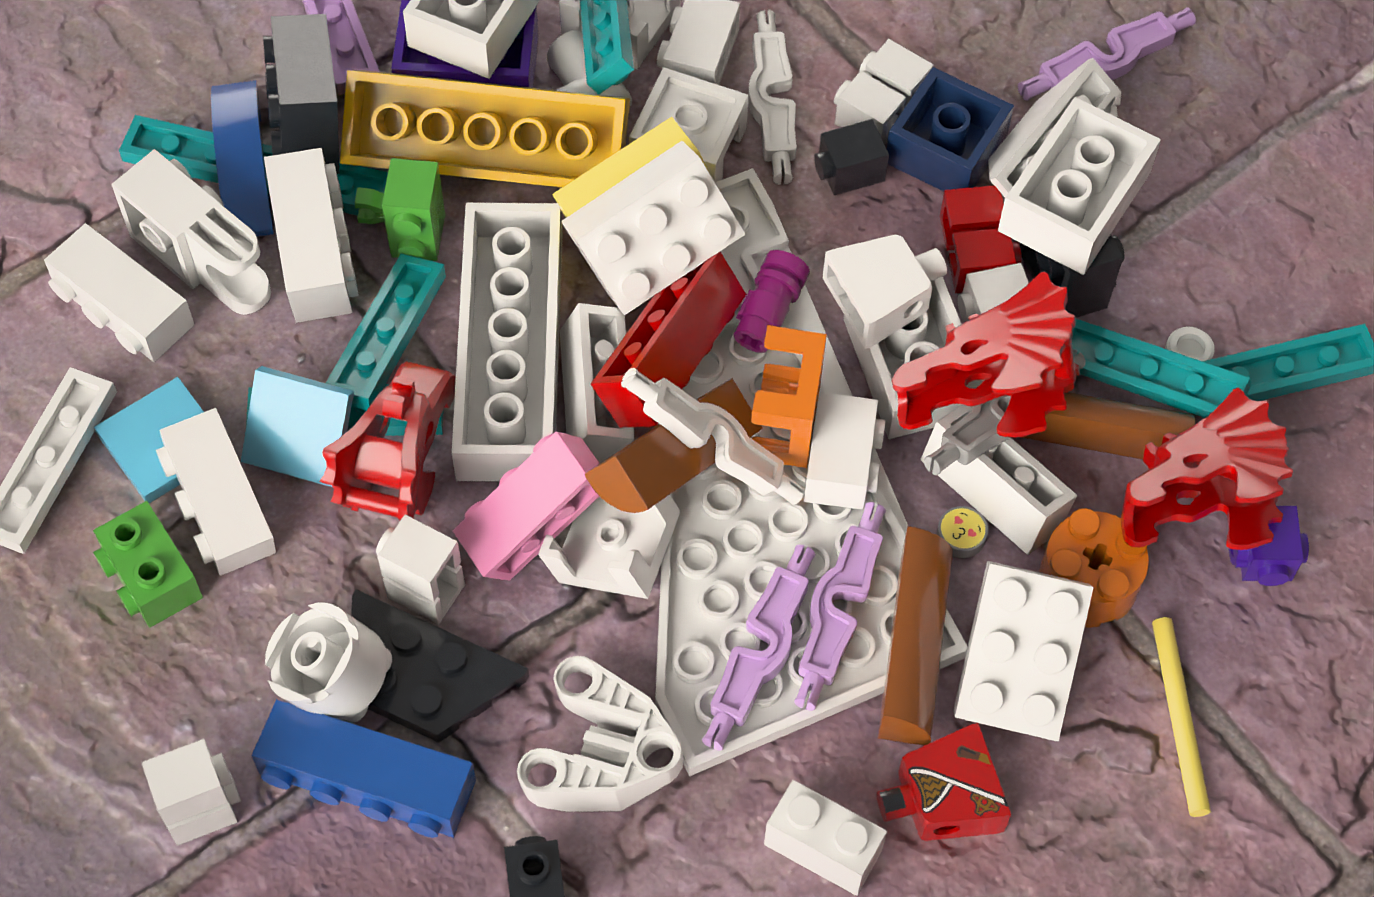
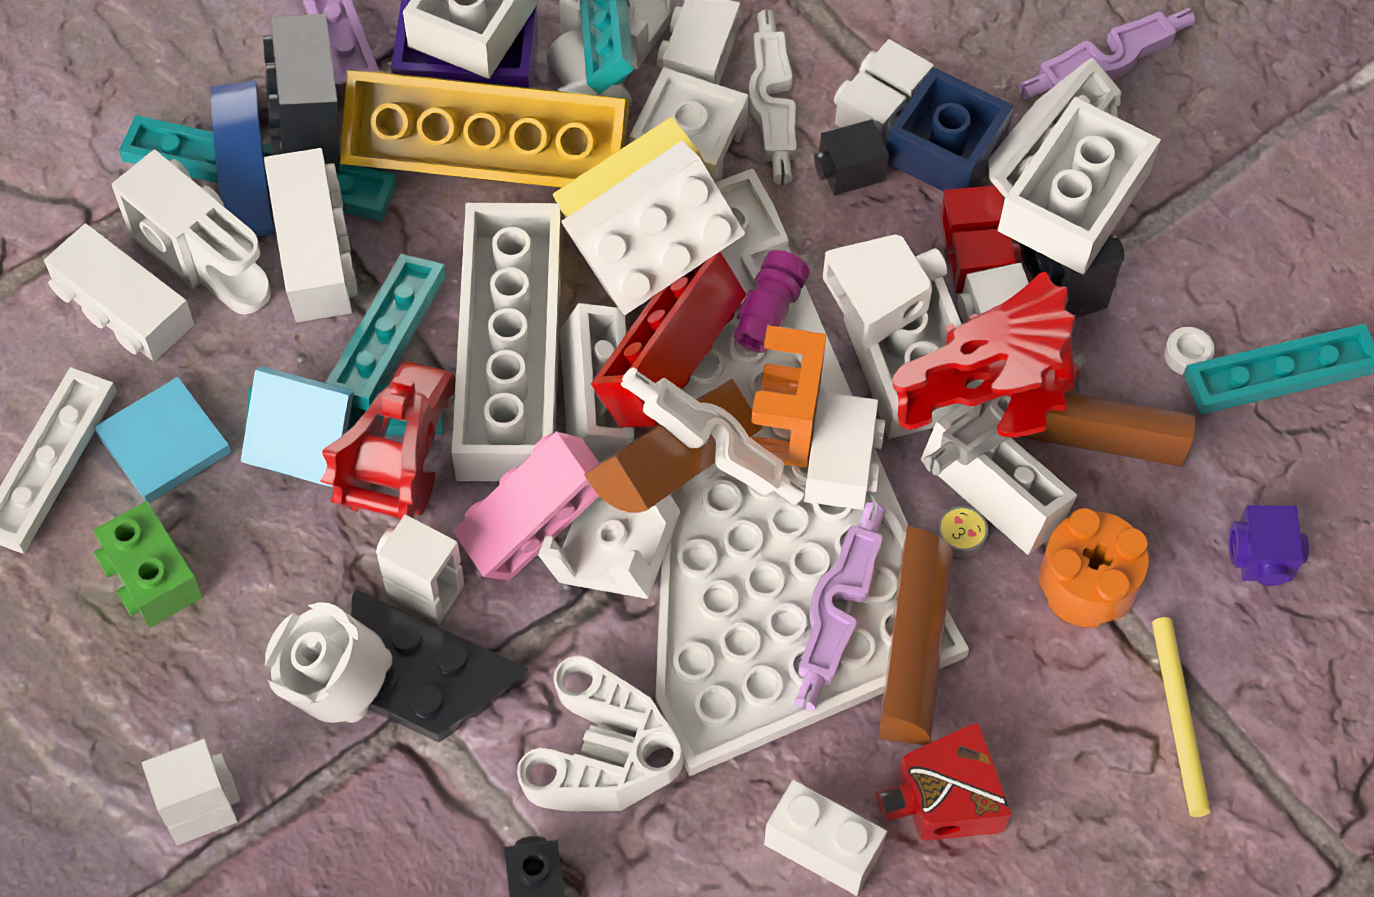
white brick [156,408,276,576] -> none
blue brick [251,699,476,838] -> none
bright green brick [354,158,445,261] -> none
lavender piece [702,545,816,751] -> none
white brick [953,561,1093,741] -> none
teal plate [1072,318,1251,418] -> none
red animal [1121,387,1293,550] -> none

